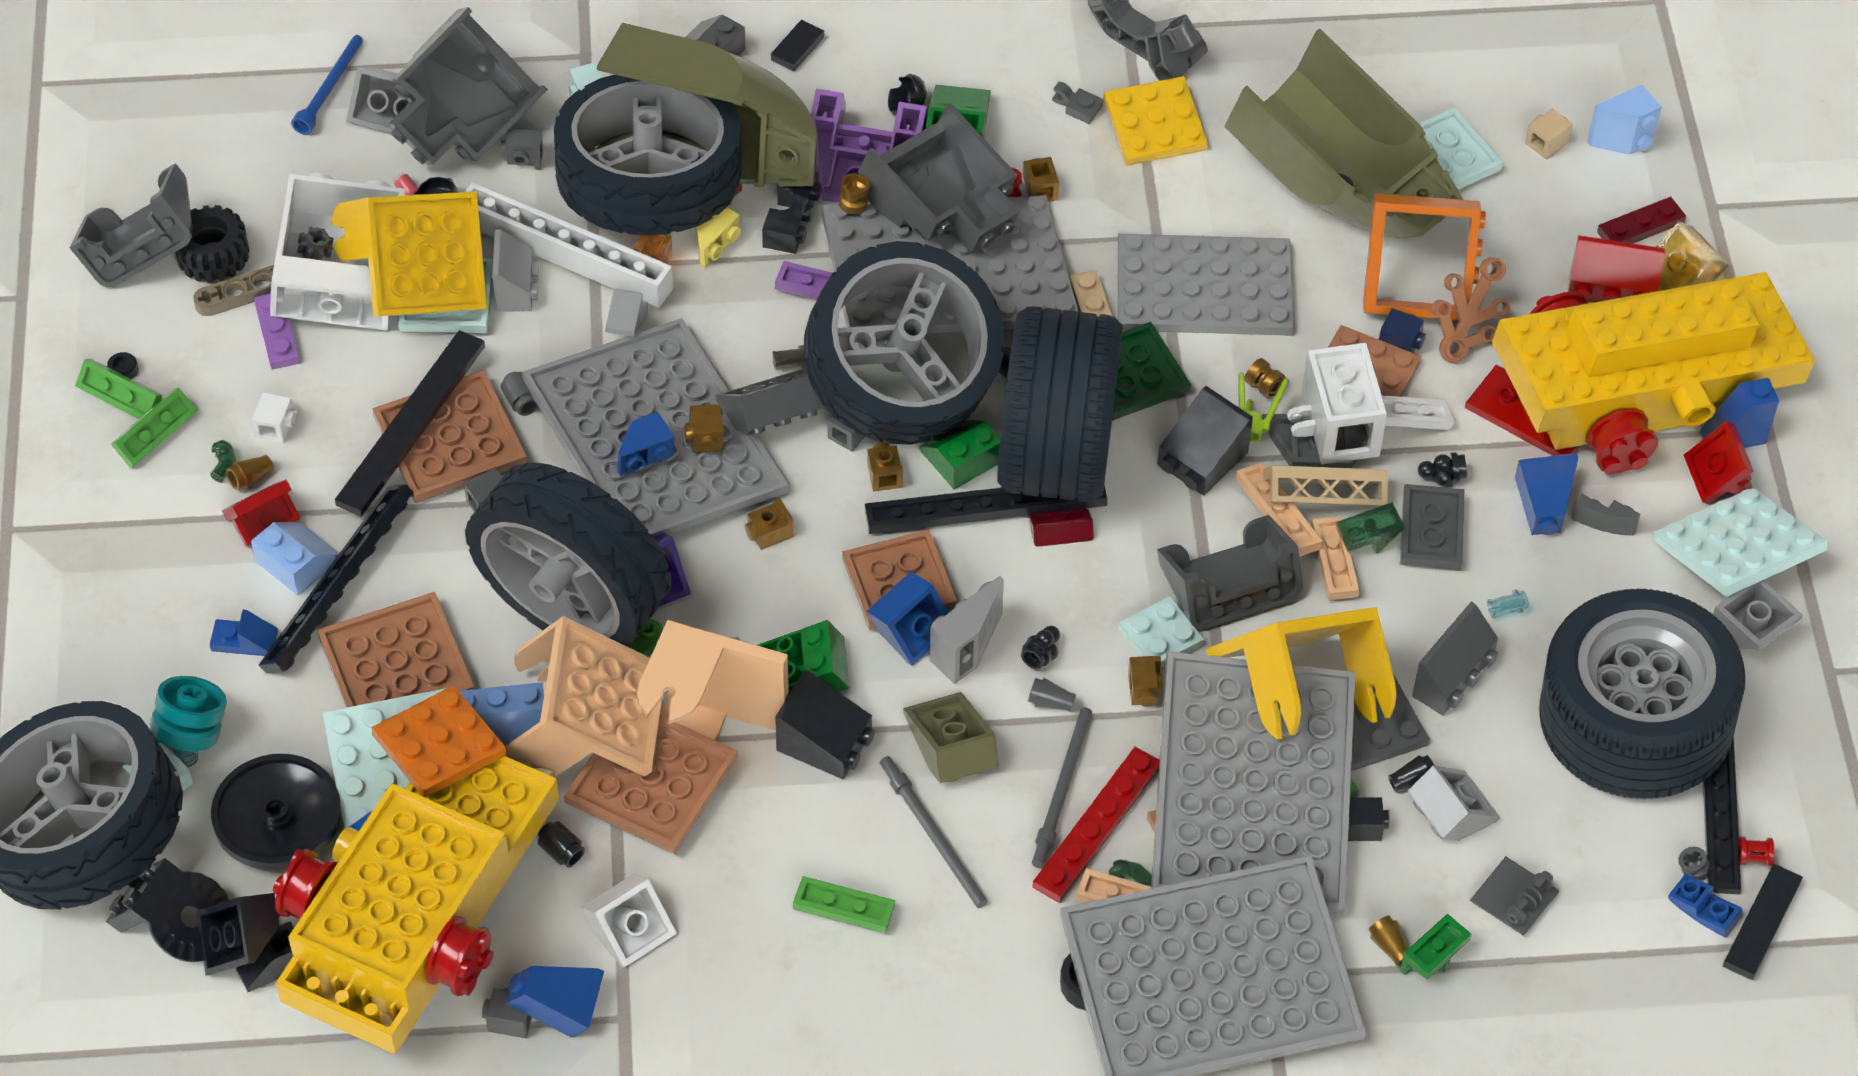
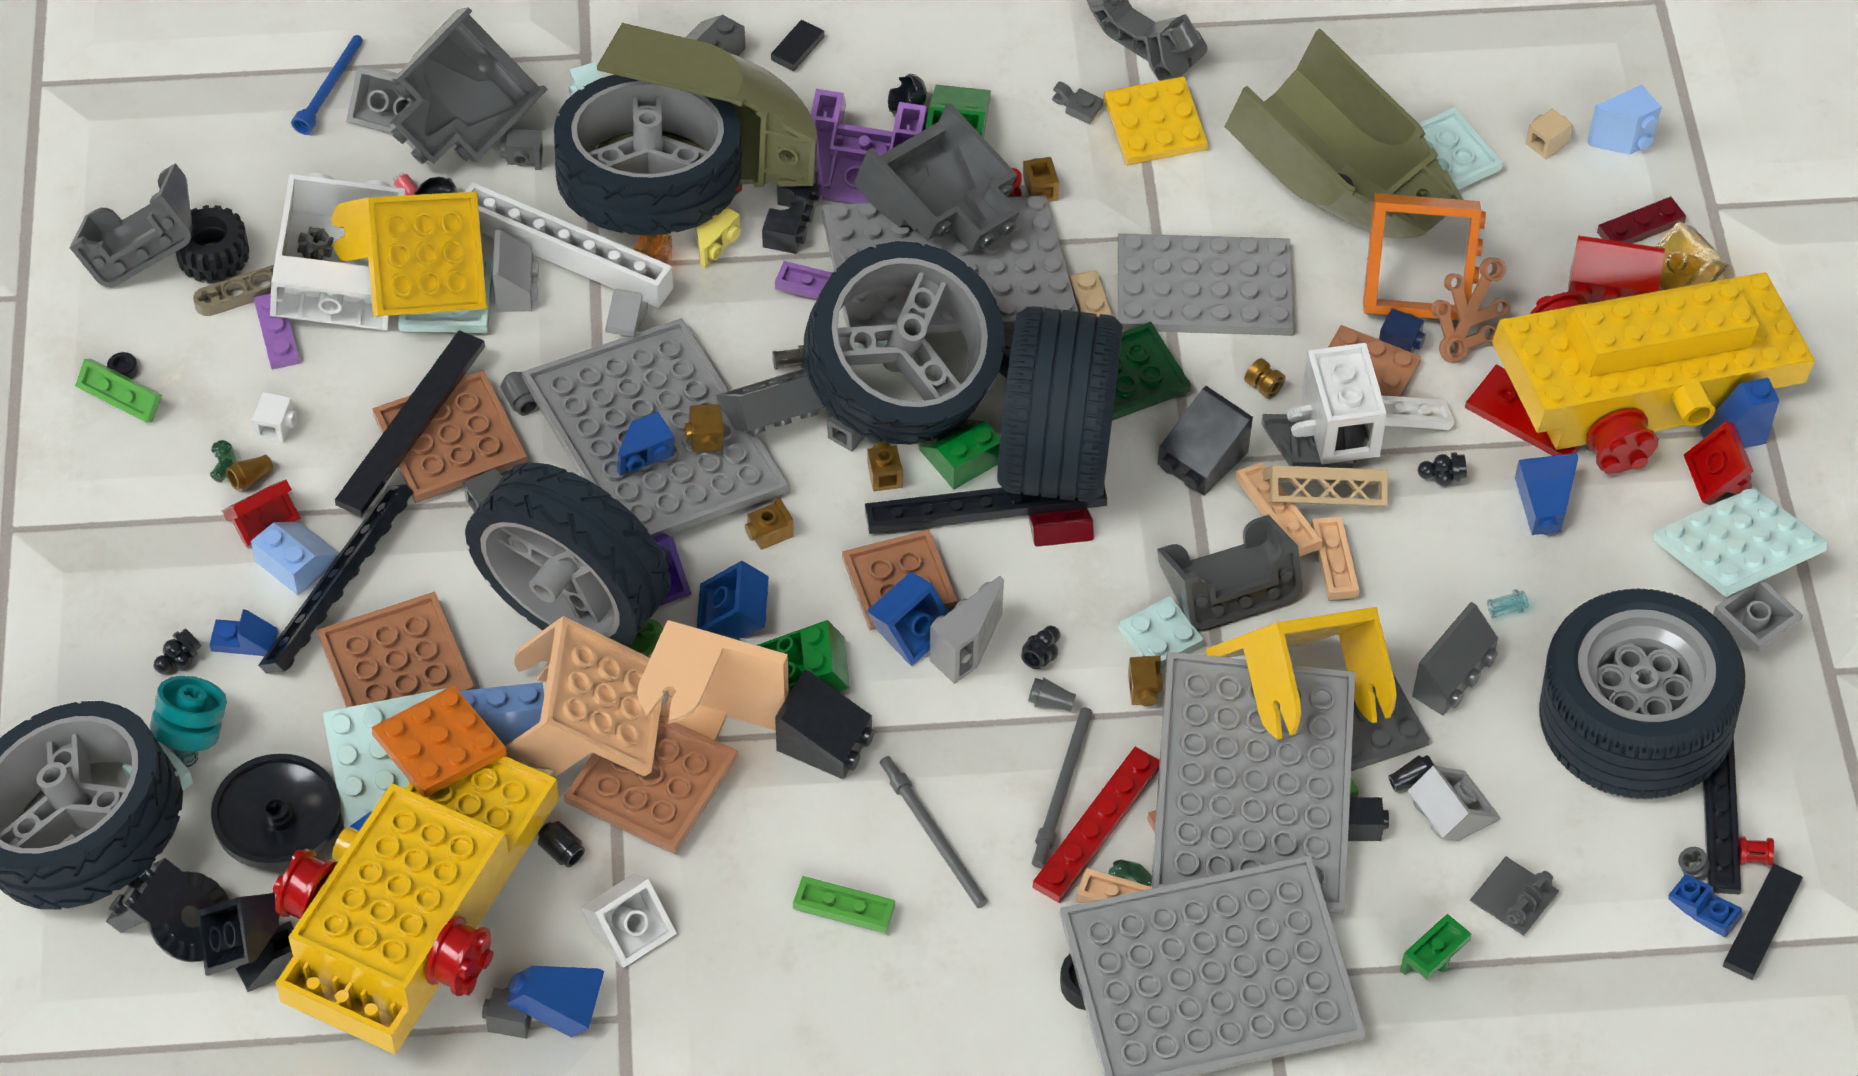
bright green plate [111,387,197,467] -> none
pearl gold wheel [839,173,870,214] -> none
olive slope [903,692,999,783] -> none
lime plant [1238,372,1289,442] -> none
clear green slope [1336,502,1404,554] -> none
pearl gold cone [1368,915,1408,966] -> none
dark grey plate [1400,484,1465,570] -> none
dark grey slope [1572,494,1641,536] -> none
none -> black piece [153,628,201,674]
none -> blue slope [696,561,769,638]

